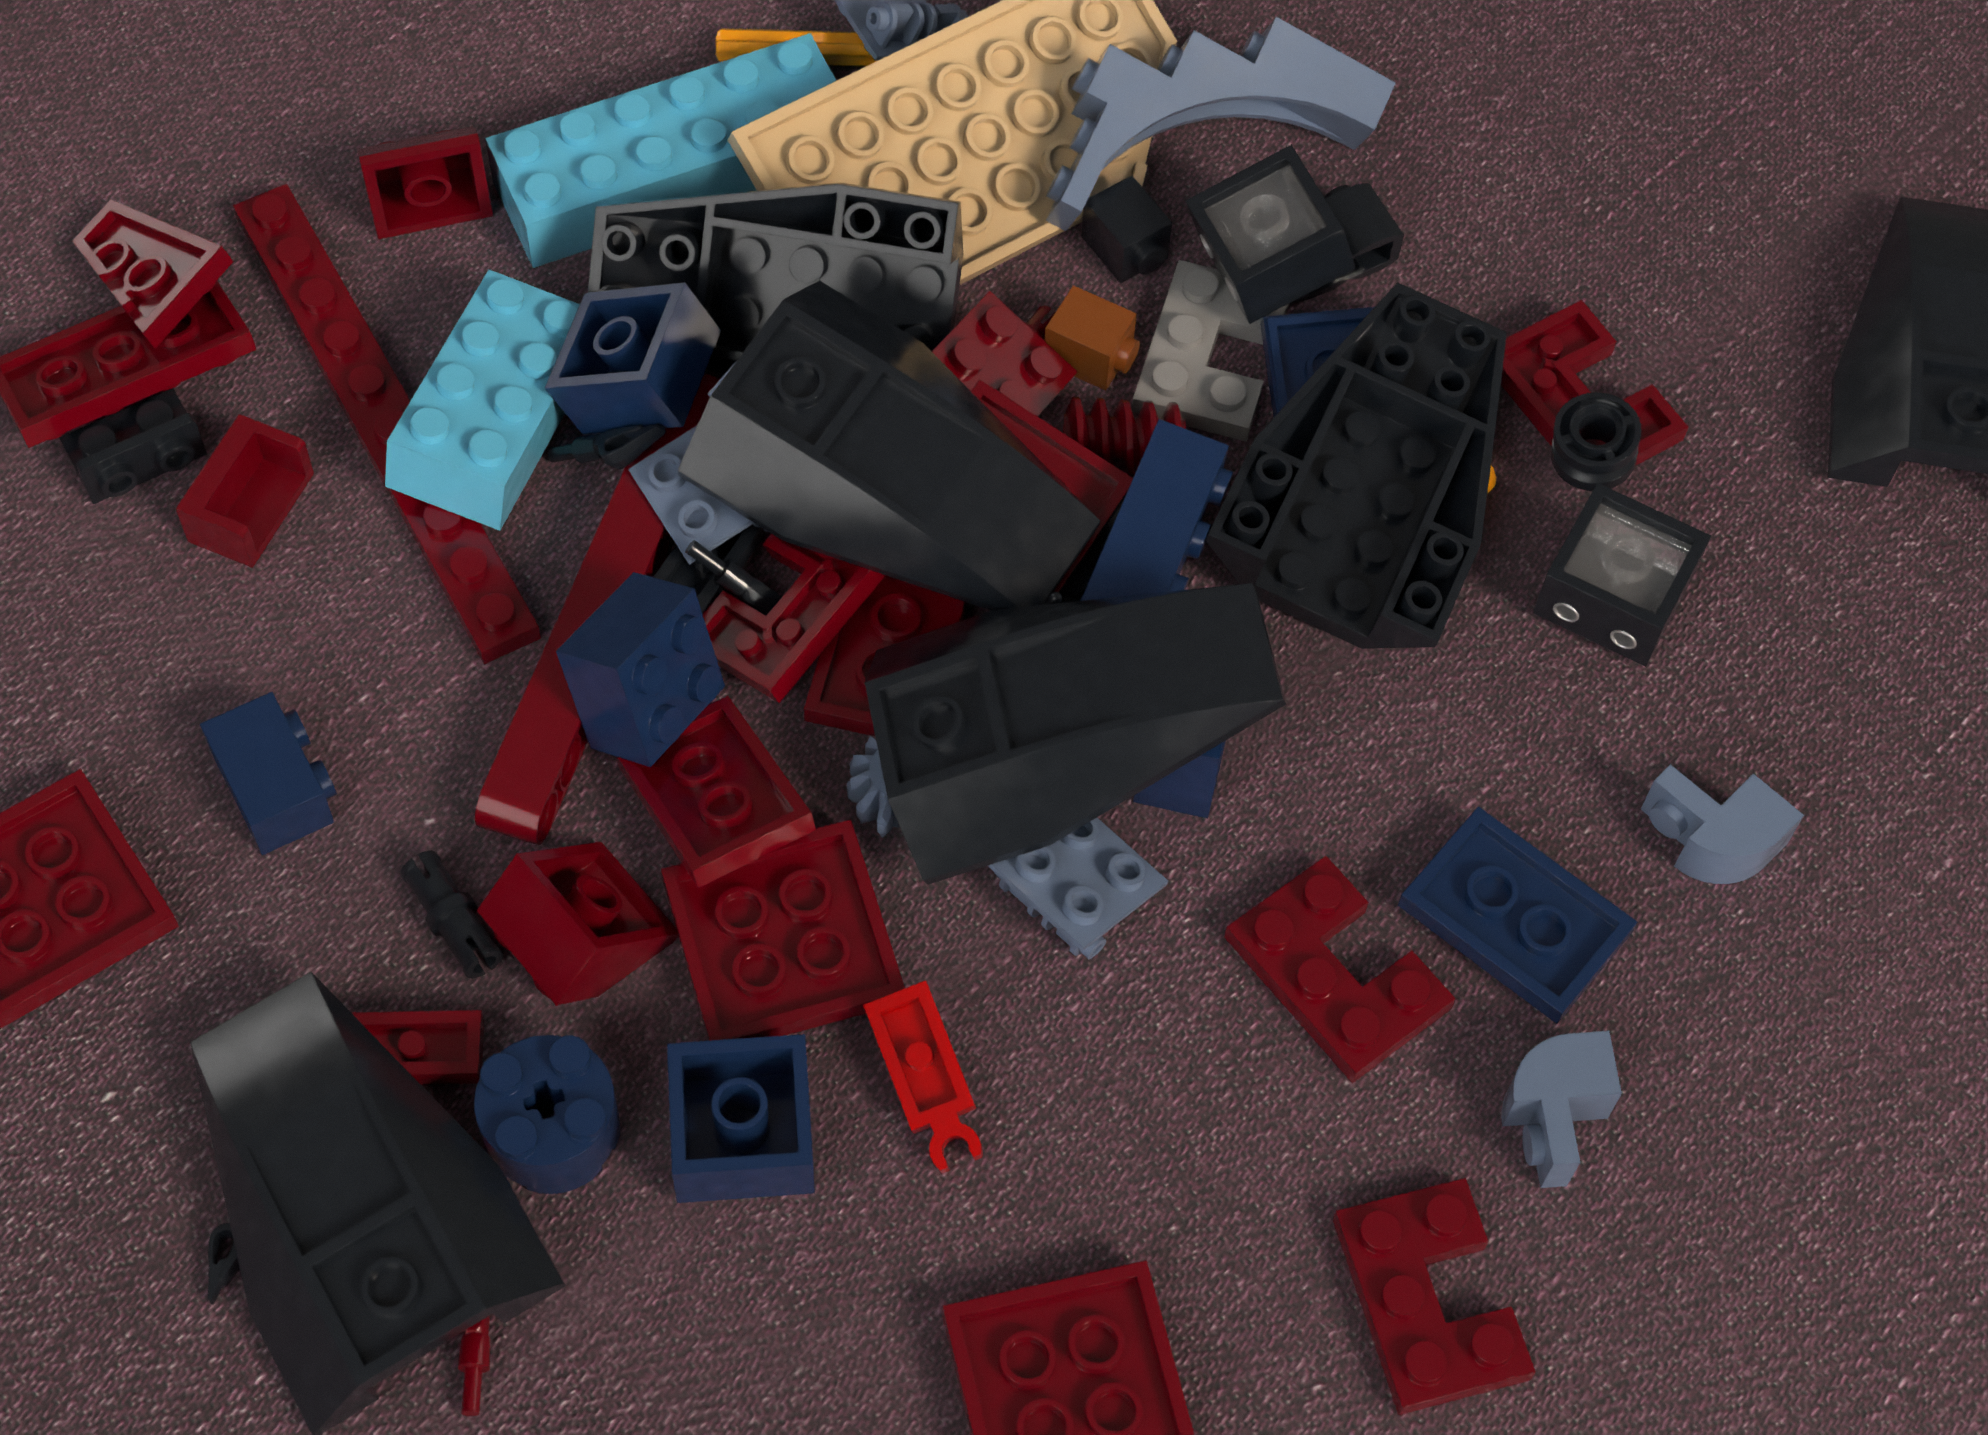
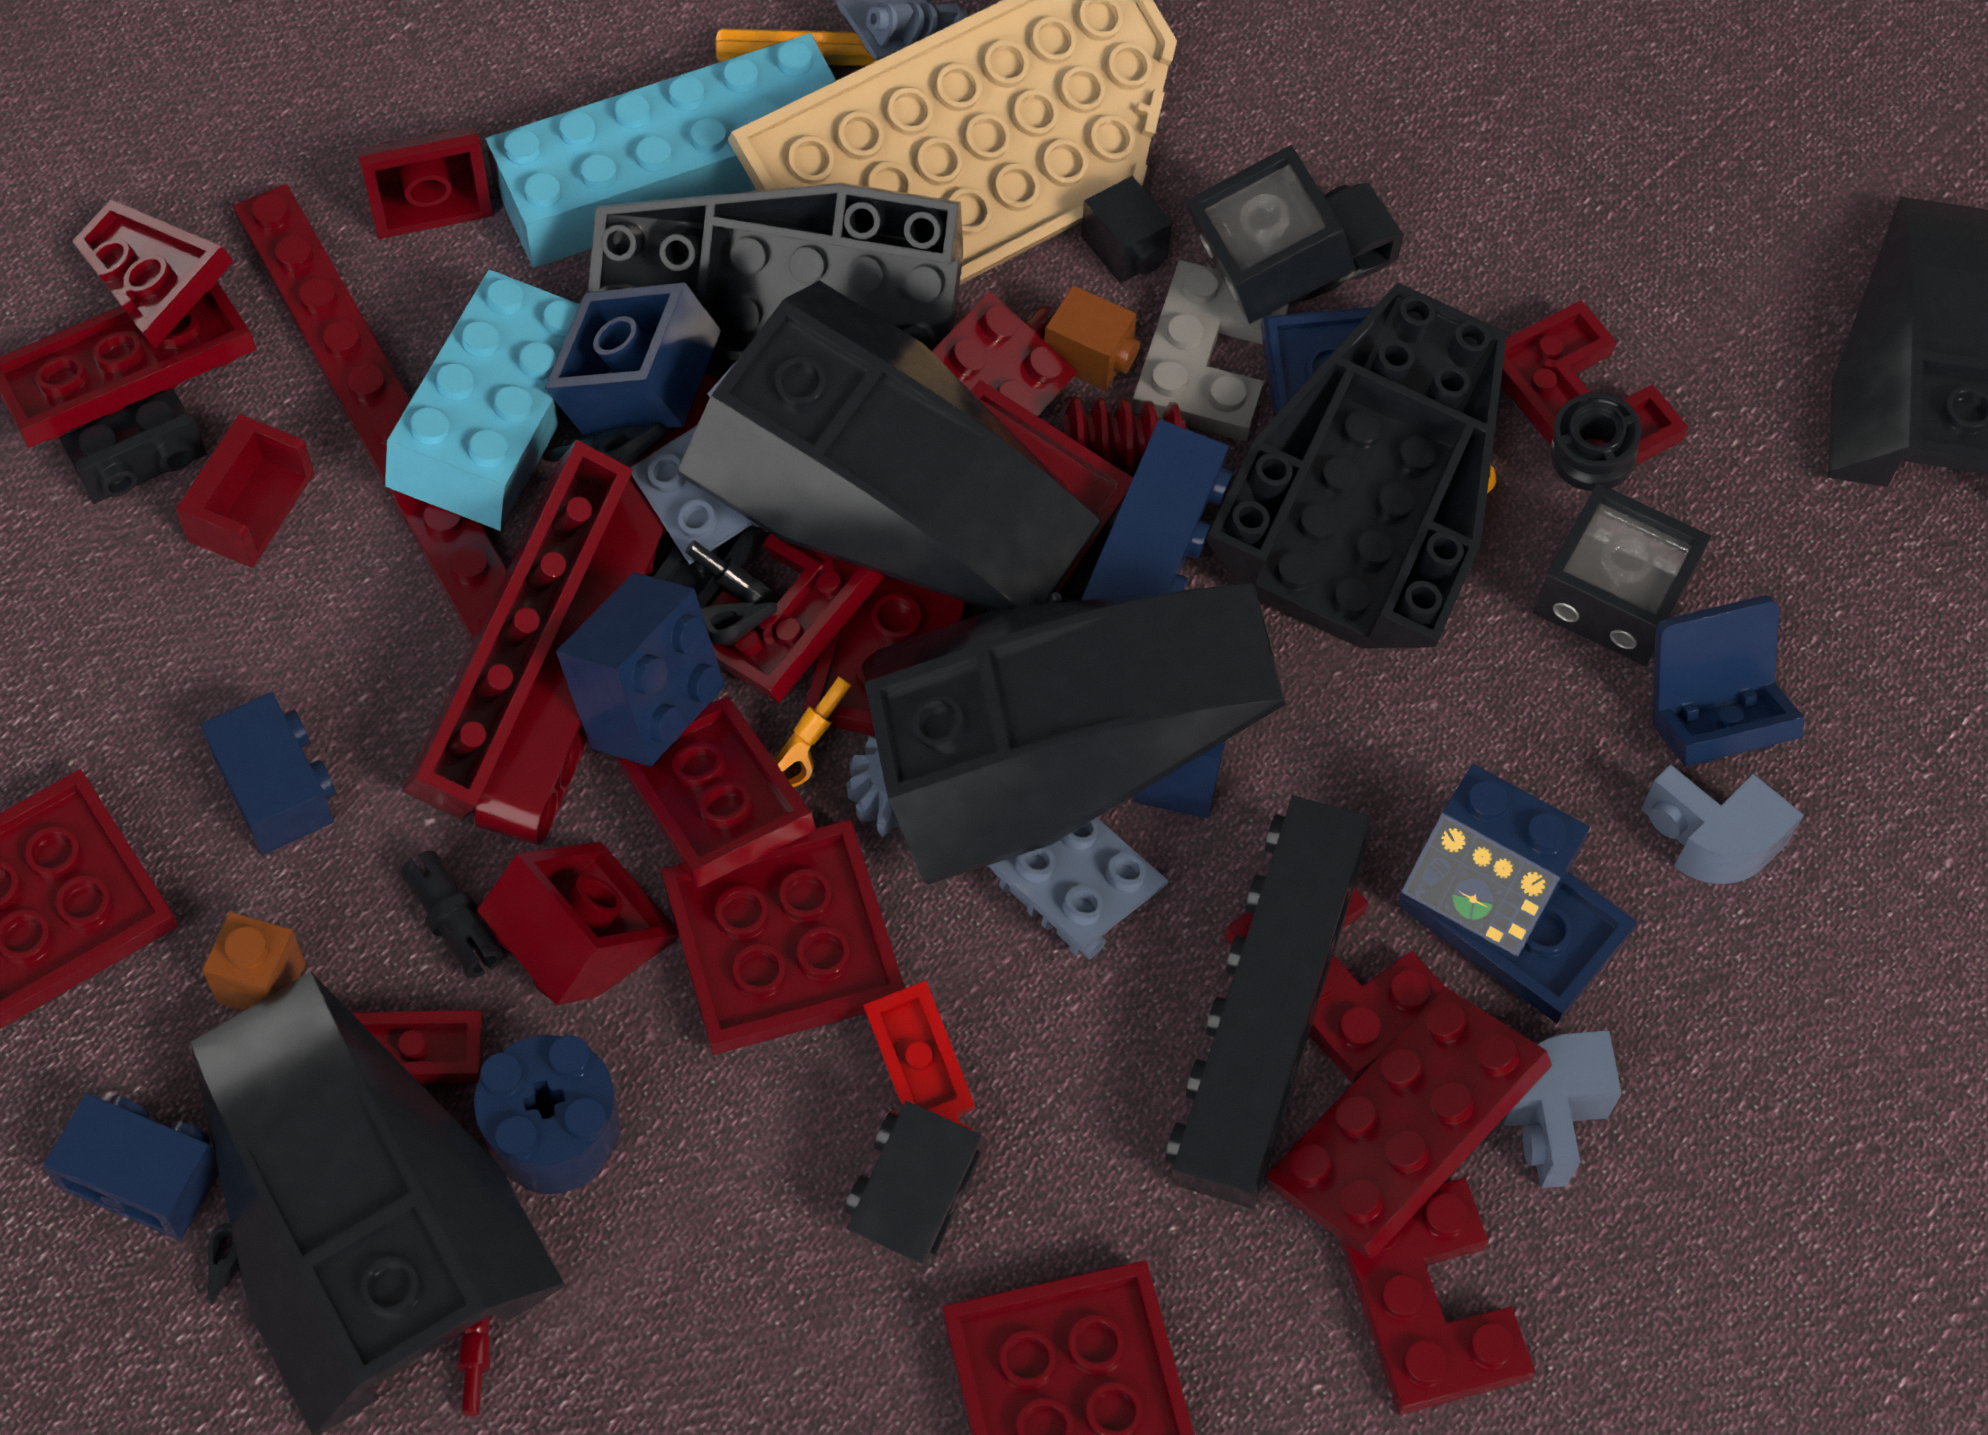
dark blue brick [667,1034,815,1203] -> none
sand blue arch [1046,17,1396,231] -> none
none -> dark blue brick [43,1093,219,1241]
none -> dark orange brick [202,911,306,1011]
none -> dark red brick [402,440,634,819]
none -> black hand [701,601,777,647]
none -> light orange hand [774,676,852,787]
none -> black brick [844,1101,988,1268]
none -> black brick [1165,795,1370,1210]
none -> dark red plate [1266,987,1552,1261]
none -> dark blue slope [1399,763,1590,962]
none -> dark blue bracket [1652,595,1804,767]

